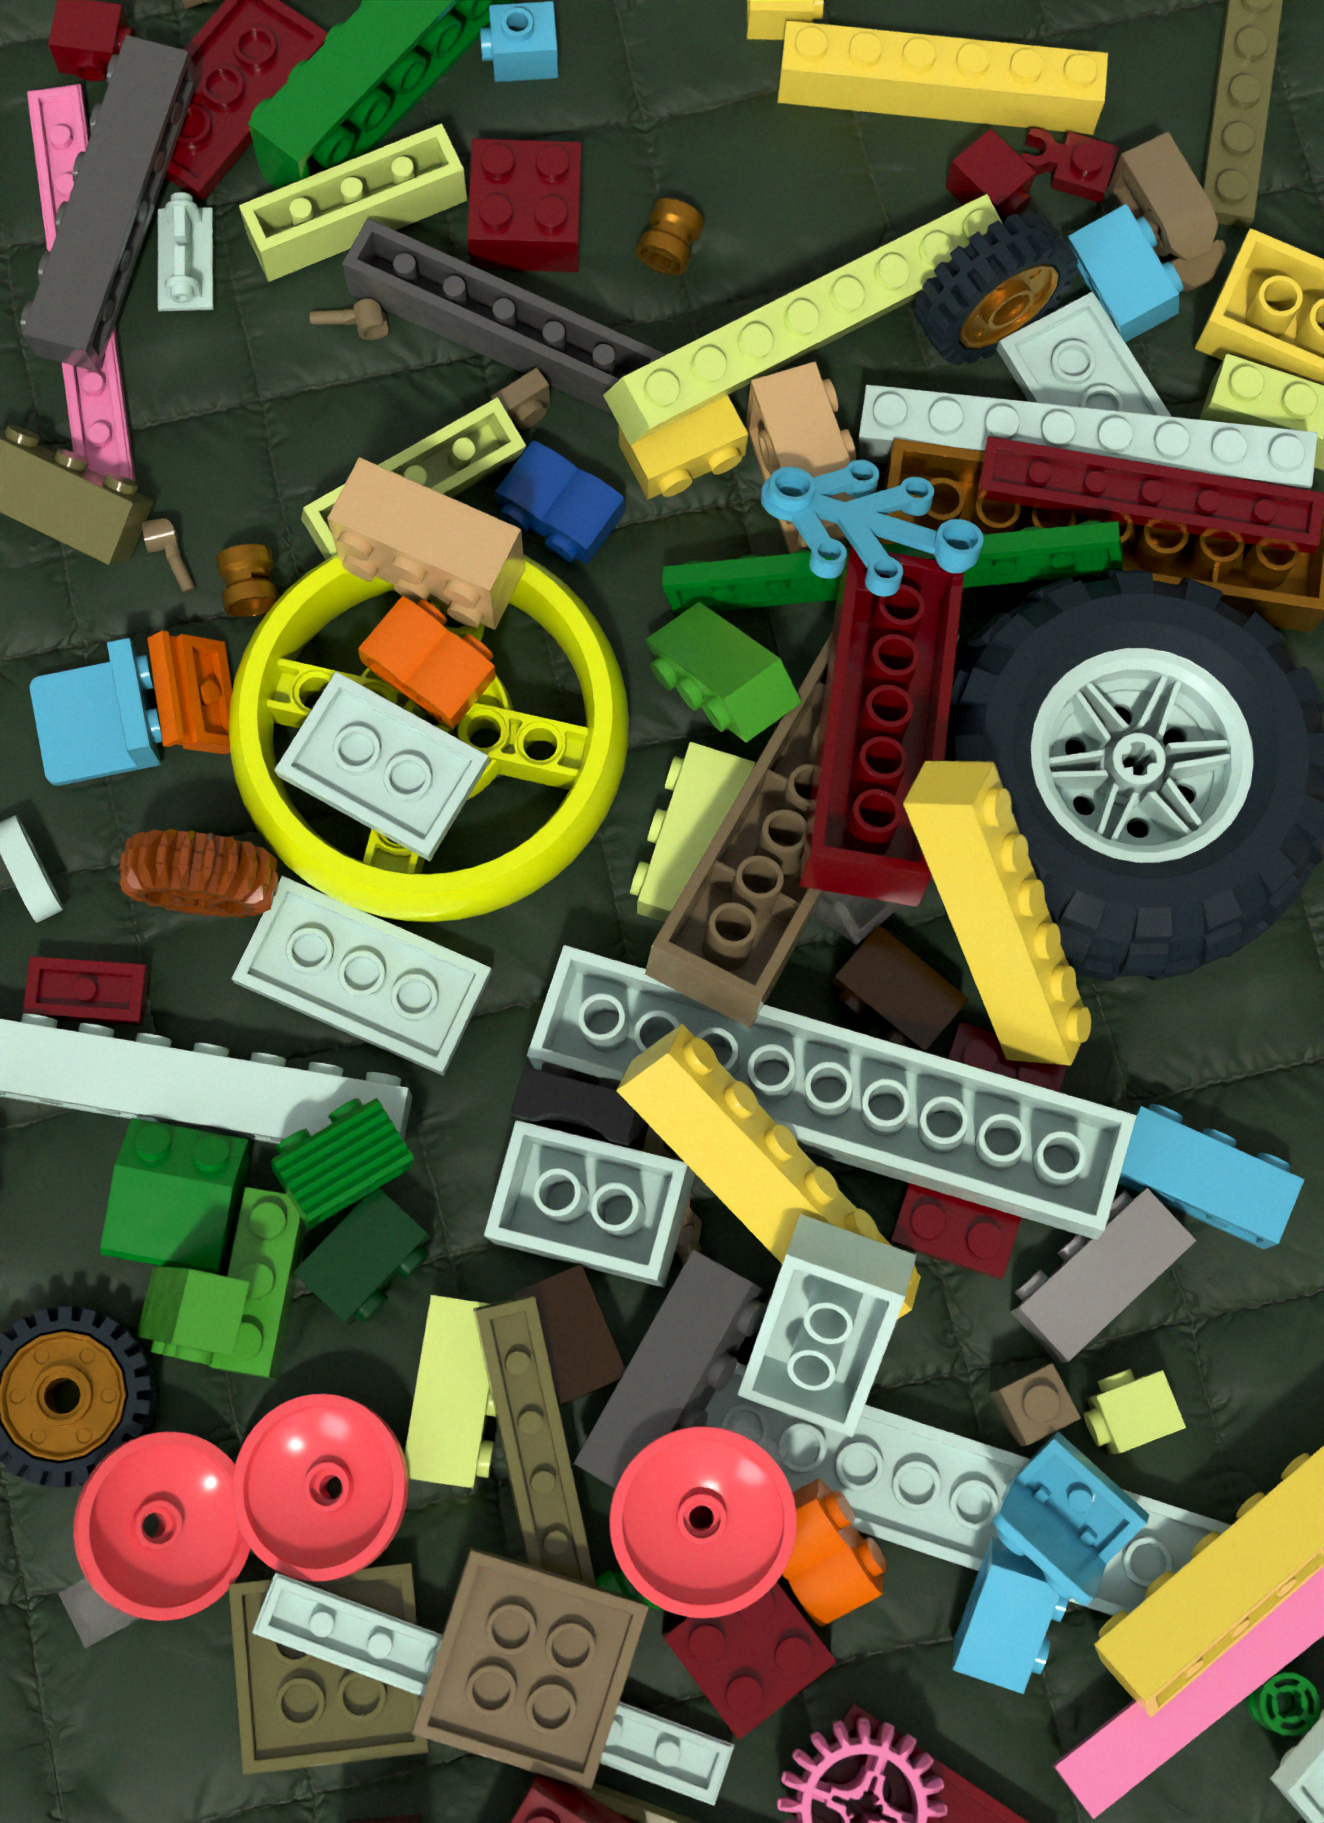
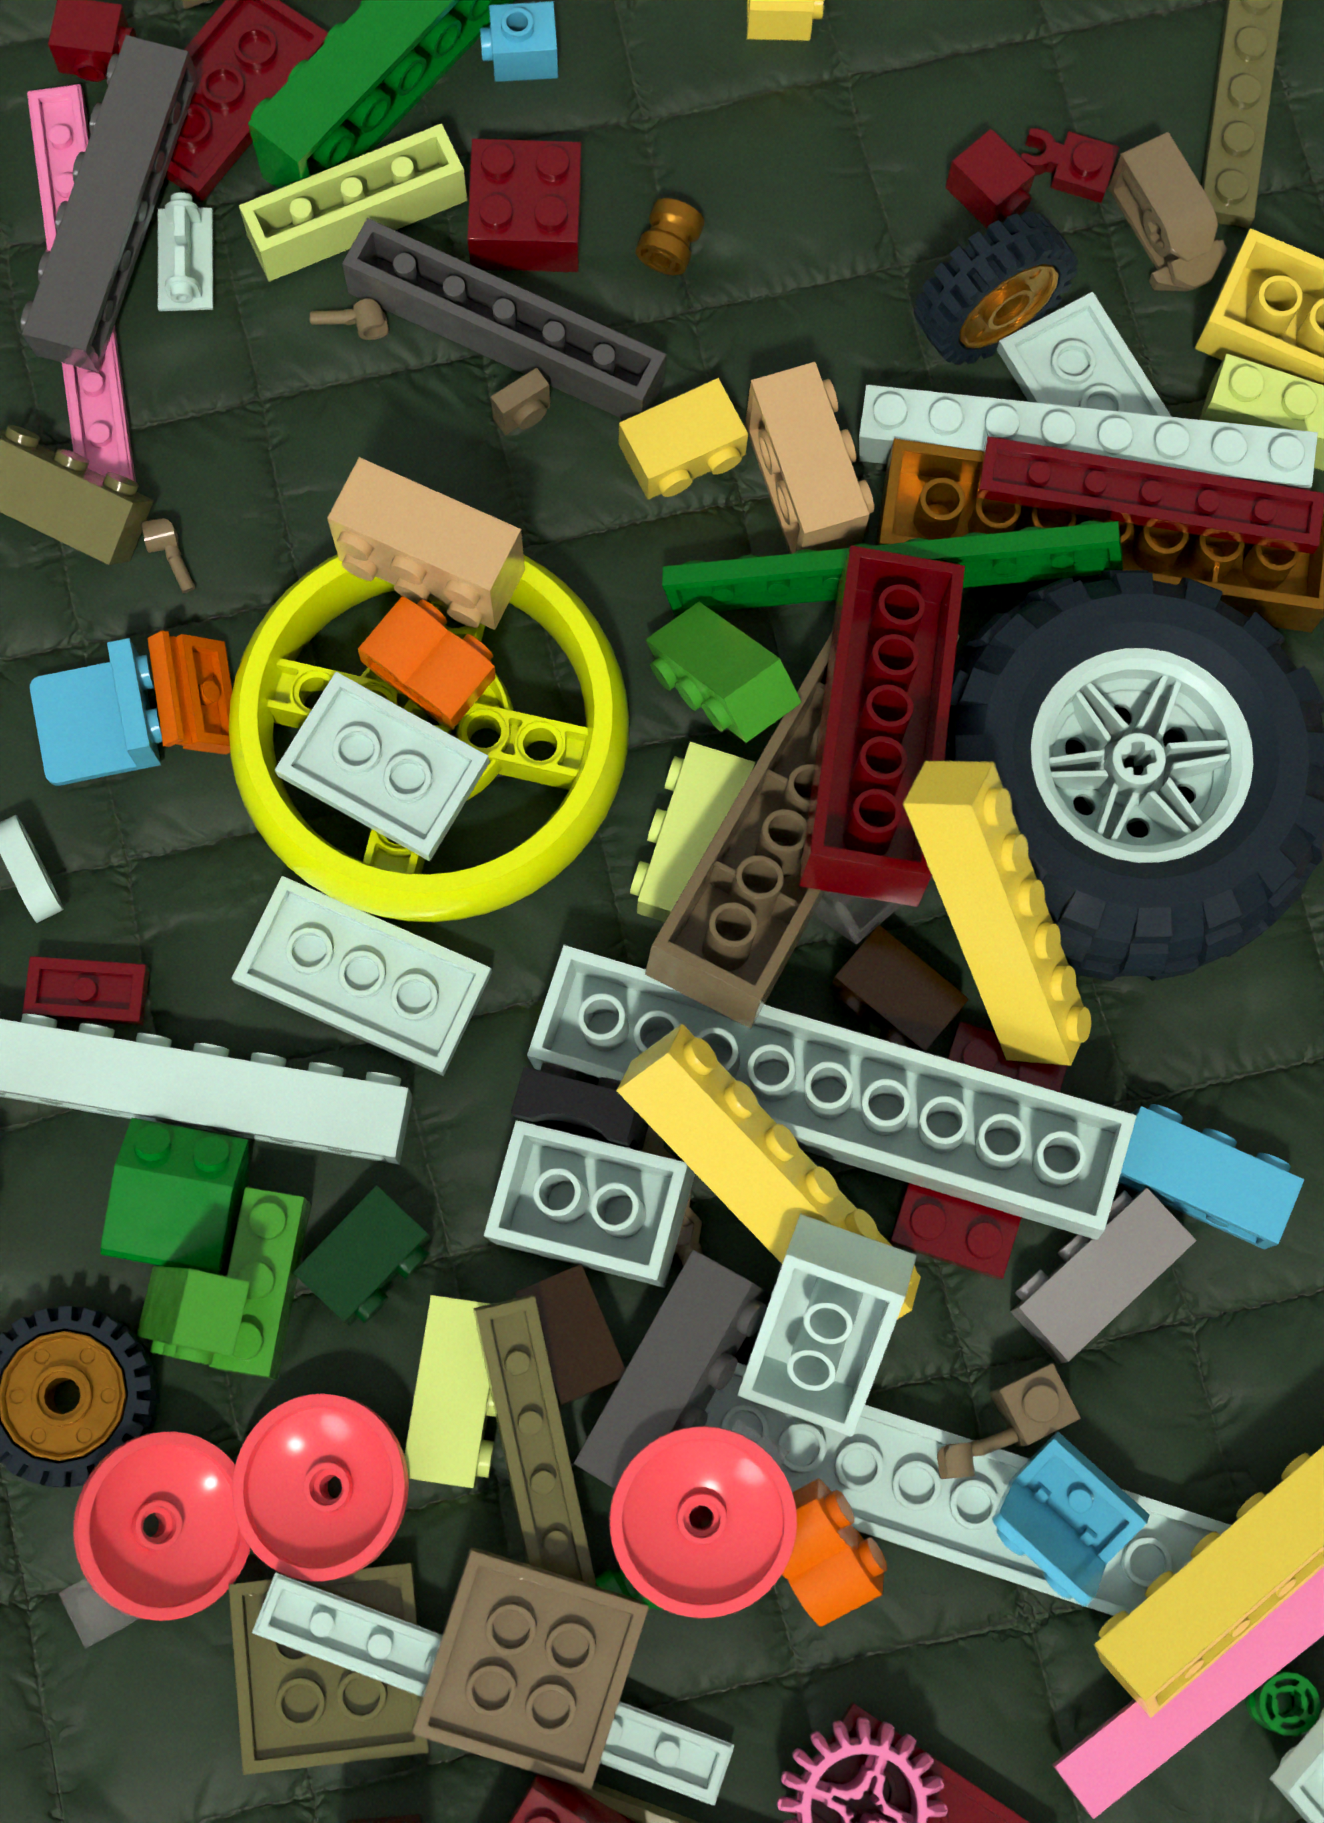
dark orange gear [118,829,278,919] -> none
pearl gold wheel [216,544,279,617] -> none
green brick [271,1098,414,1229] -> none
yellowish green brick [301,397,526,560] -> none
blue brick [494,440,625,564] -> none
yellowish green brick [603,194,1003,445] -> none
dark red brick [662,1582,836,1740] -> none
medium azure plant [761,460,984,597] -> none
light yellow brick [778,21,1108,135] -> none
medium azure brick [953,1536,1069,1694] -> none
medium azure brick [1068,204,1184,343] -> none
yellowish green brick [1084,1369,1186,1454] -> none
none -> dark tan hand [937,1428,1018,1479]

